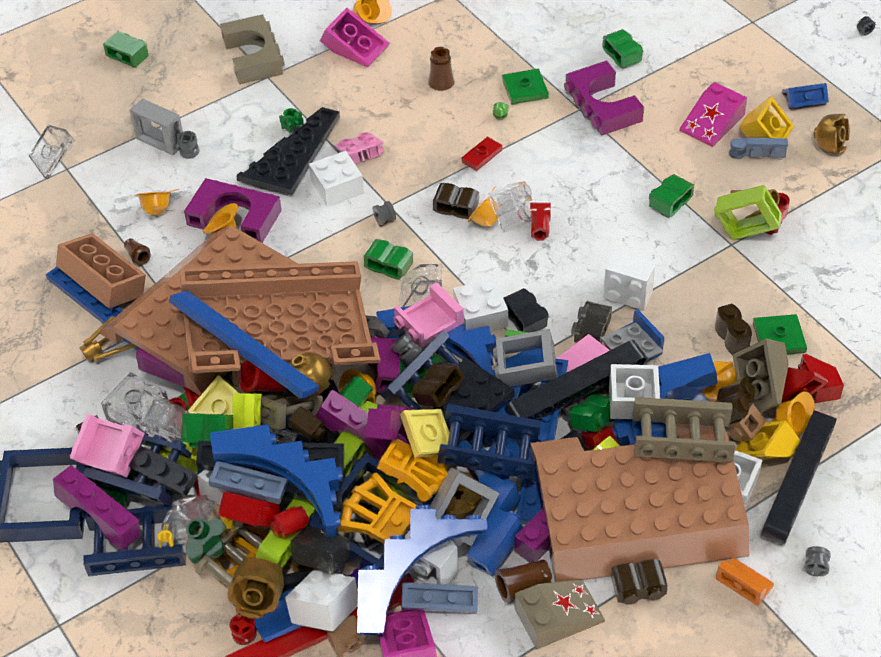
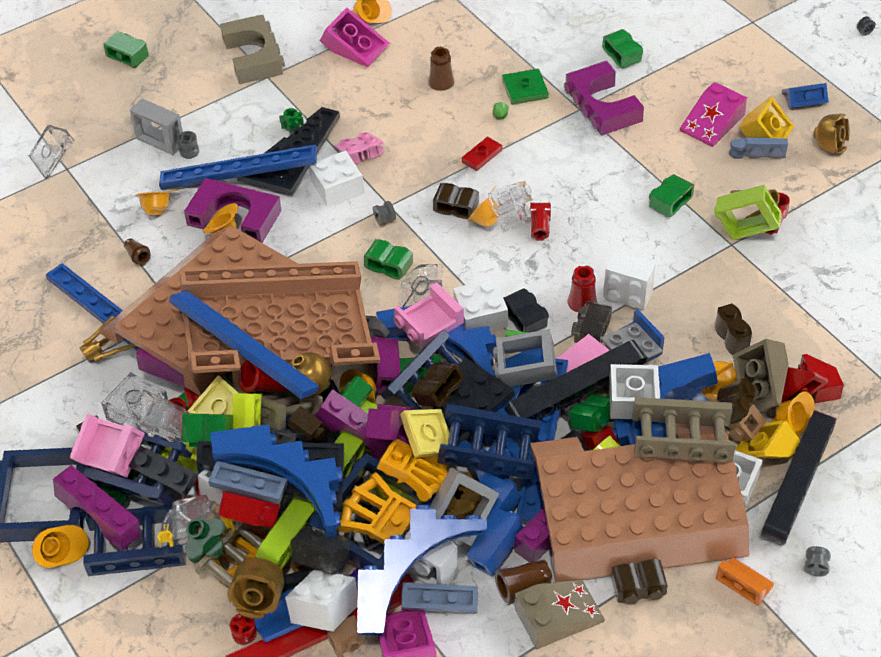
nougat brick [56,233,146,309] -> none
red brick [270,506,309,539] -> none
dark grey wheel [391,332,422,364] -> none
green plate [753,314,807,354] -> none
none -> light orange piece [31,525,89,568]
none -> blue tile [159,145,317,190]
none -> red plant [567,265,598,313]

